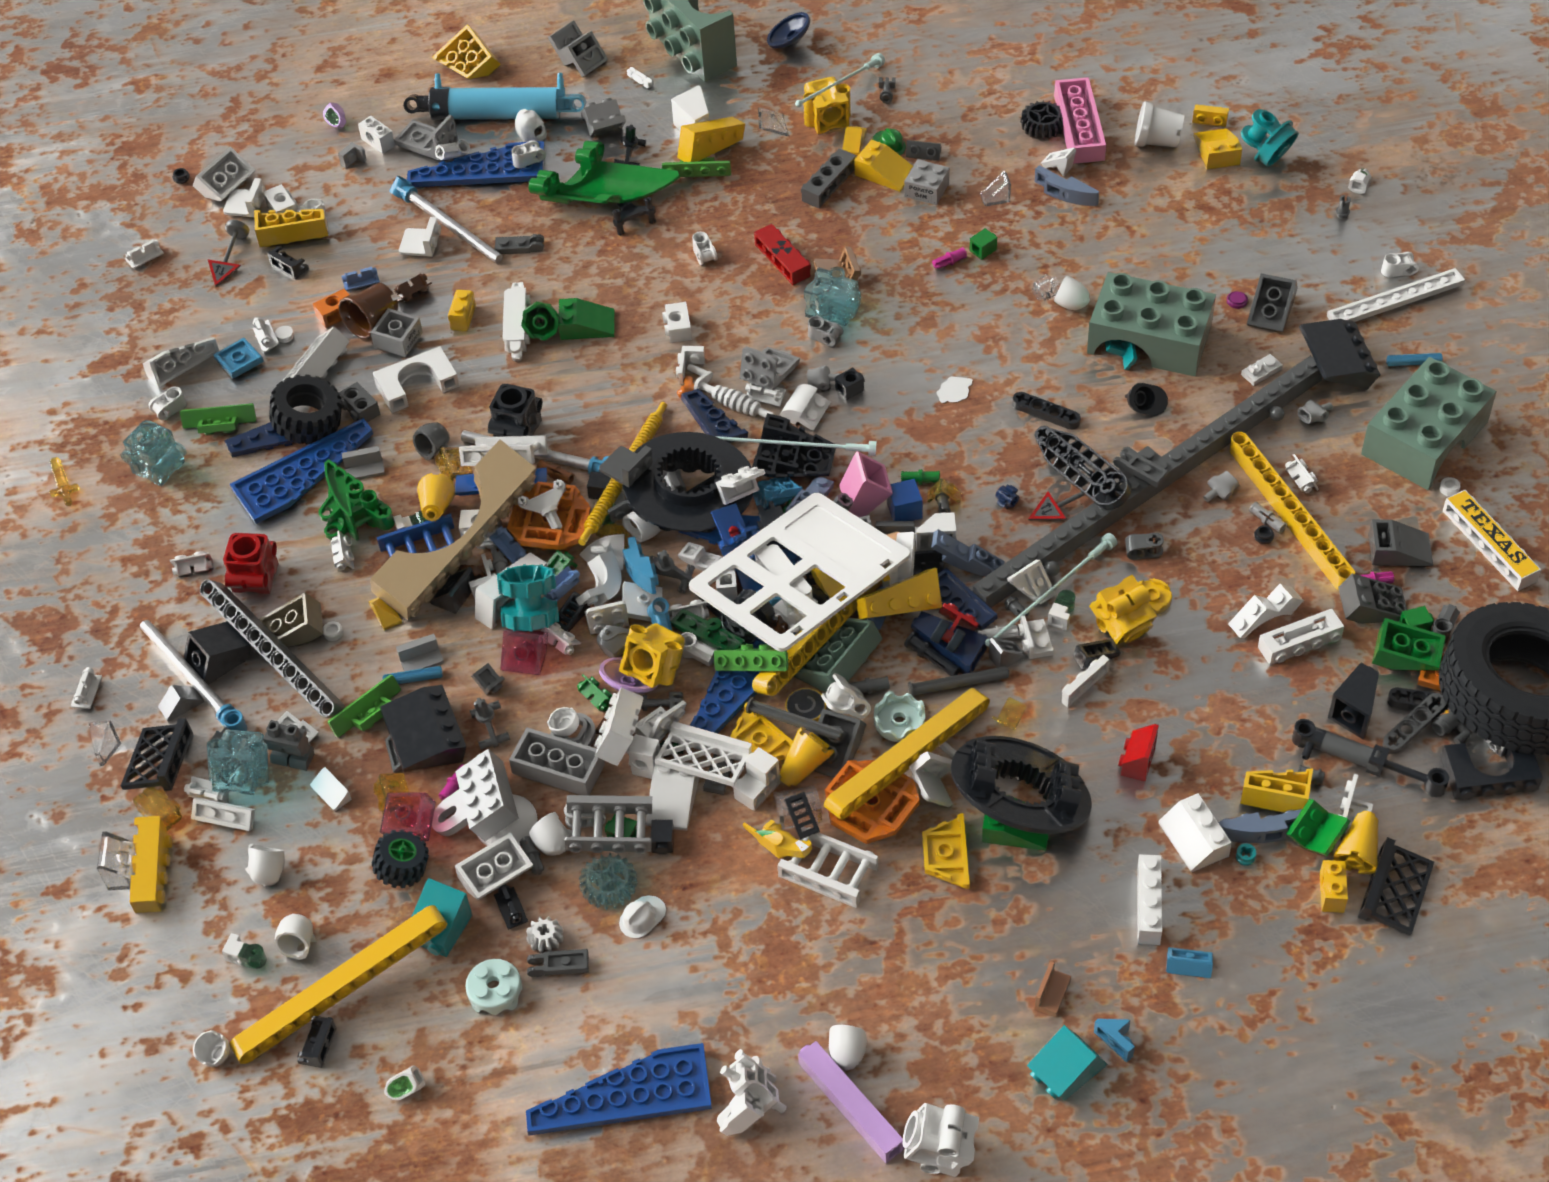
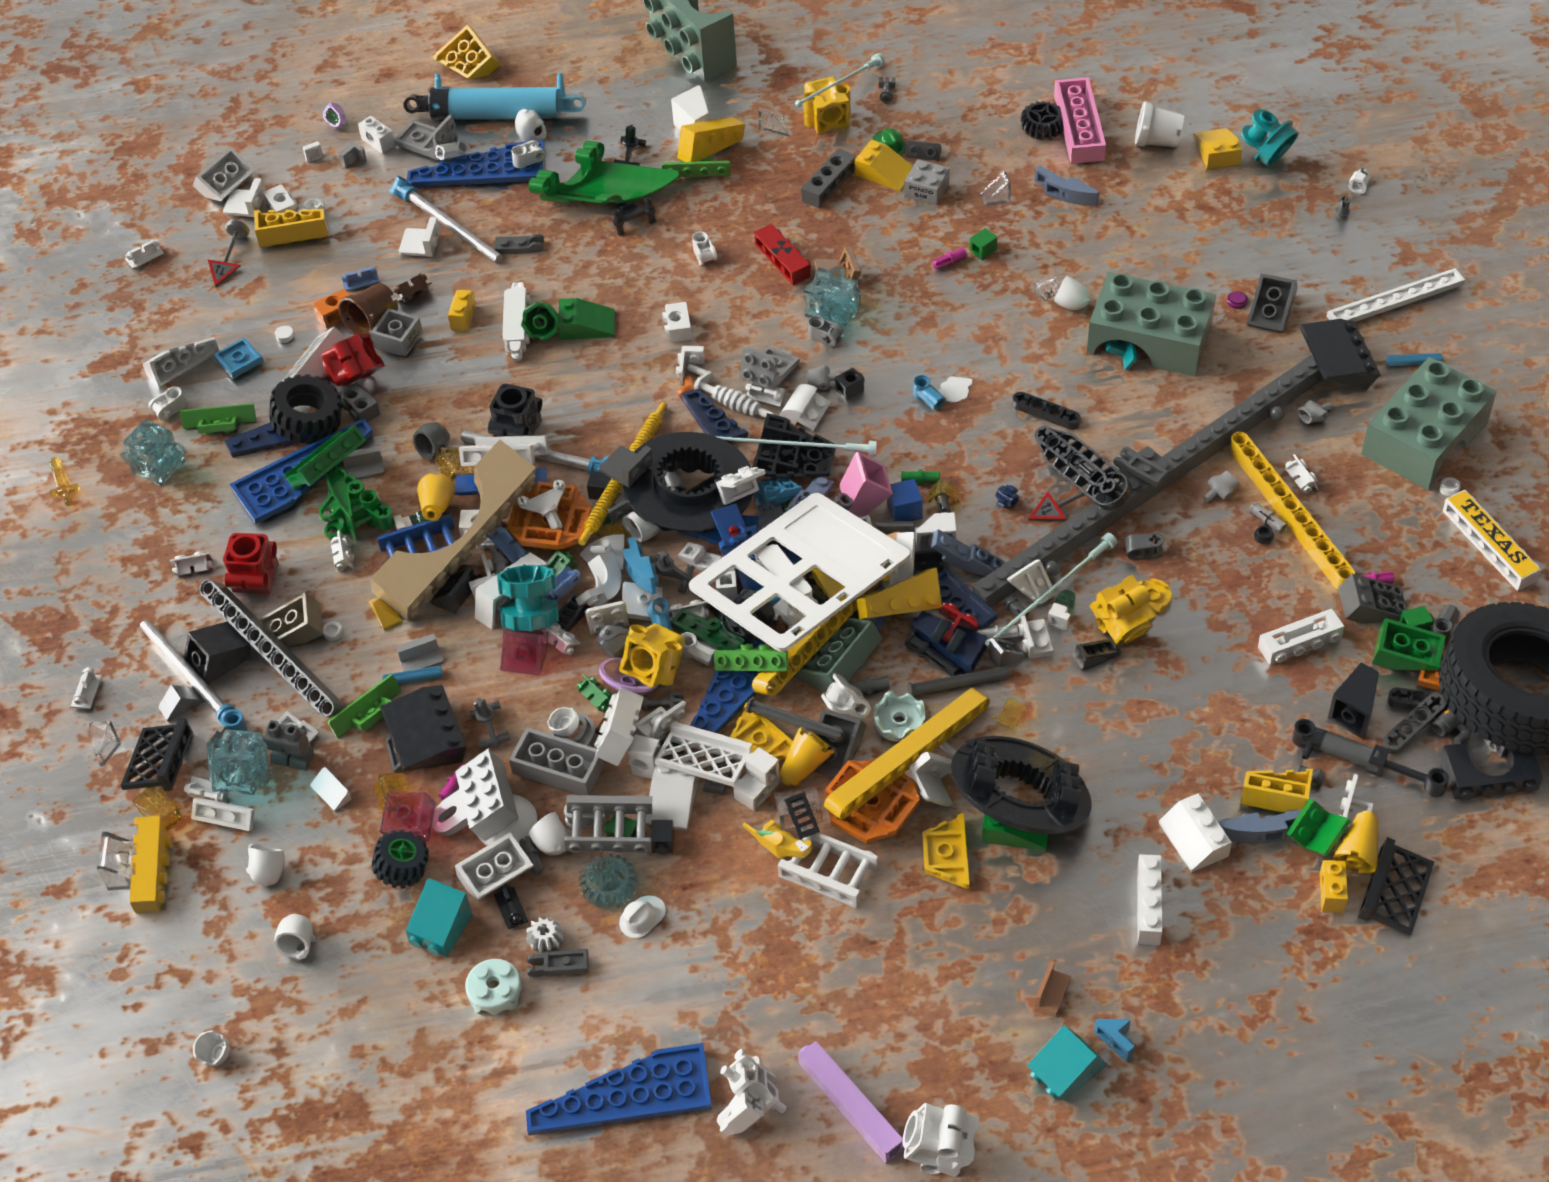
black plate [172,168,190,184] -> none
leg [222,933,267,969] -> none
yellow beam [229,905,447,1064] -> none
white hinge [253,317,280,353] -> none
black hinge [267,246,309,279] -> none
black hinge [297,1016,337,1068] -> none
white arch [373,346,460,413] -> none
rock [384,1065,425,1100] -> none
dark grey bracket [471,663,505,695] -> none
dark orange pin [536,459,575,485] -> none
light grey bracket [548,20,608,77] -> none
light grey bracket [581,98,626,137] -> none
white axle [627,67,654,89] -> none
dark blue dish [767,12,810,49] -> none
black tile [786,688,826,722] -> none
white piece [829,1025,867,1071] -> none
yellow slope [842,126,867,155] -> none
white slope [1041,147,1076,176] -> none
white plate [1062,655,1110,707] -> none
red slope [1118,724,1159,782] -> none
black piece [1125,383,1168,416] -> none
dark azure slope [1166,947,1213,978] -> none
yellow bracket [1192,104,1229,127] -> none
white arch [1228,584,1304,639] -> none
teal bush [1236,844,1256,866] -> none
white plate [1241,354,1283,386] -> none
dark grey slope [1368,519,1433,566] -> none
white piece [1381,252,1419,278] -> none
none -> green fence [284,425,367,490]
none -> white tile [303,141,323,163]
none -> red piece [321,333,385,386]
none -> dark azure piece [913,375,946,410]

